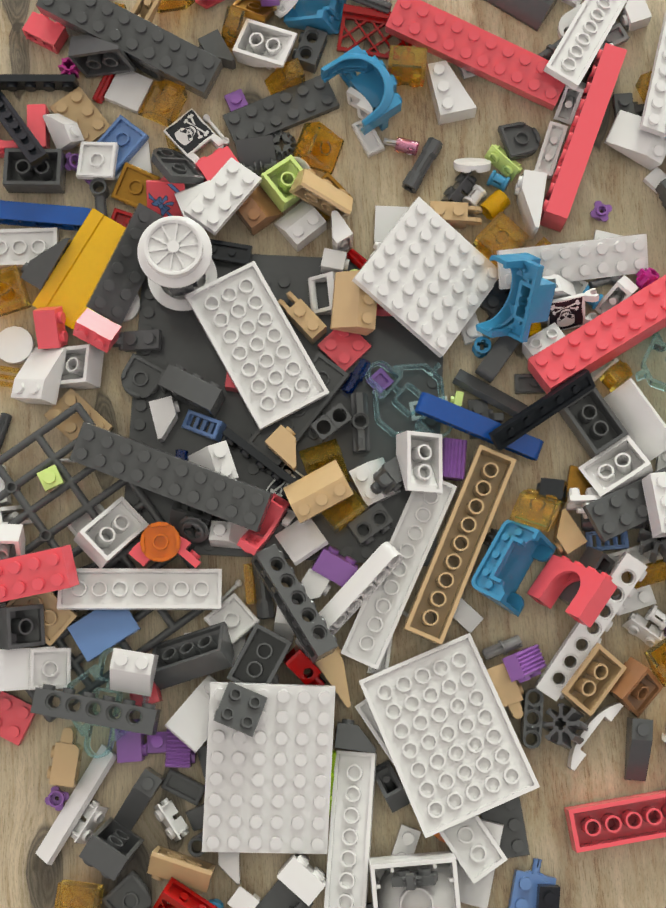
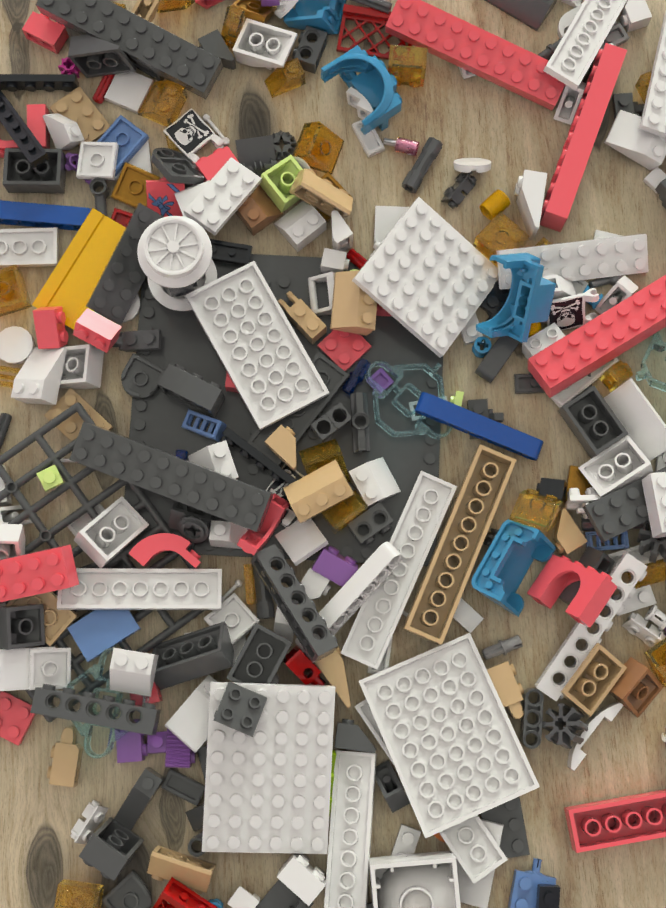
dark grey slope [20,238,72,290] -> none
white tile [35,744,117,865] -> none
medium lavender plate [45,786,69,811] -> none
orange tile [140,522,181,562] -> none
white slope [149,396,180,443] -> none
white hinge [153,798,189,842] -> none
white slope [218,852,240,885] -> none
dark grey plate [223,75,339,146] -> none
medium lavender plate [224,89,248,112] -> none
dark grey hinge [370,456,404,494] -> none
dark grey hinge [391,868,438,890] -> none
white slope [396,430,443,494] -> none
white wedge [426,60,477,125] -> none
tan hinge [429,201,483,229] -> none
medium lavender brick [442,438,467,481] -> none
dark grey tile [452,369,528,416] -> none
white bush [462,184,487,206] -> none
yellowish green hinge [484,144,523,182] -> none
dark azure bush [486,169,511,192] -> none
black plate [489,369,596,451] -> none
dark grey tile [498,122,541,161] -> none
medium lavender brick [502,644,547,683] -> none
white plate [534,121,568,179] -> none
medium lavender plate [590,201,612,222] -> none
dark grey slope [624,717,653,781] -> none
dark pink gear [636,267,660,289] -> none

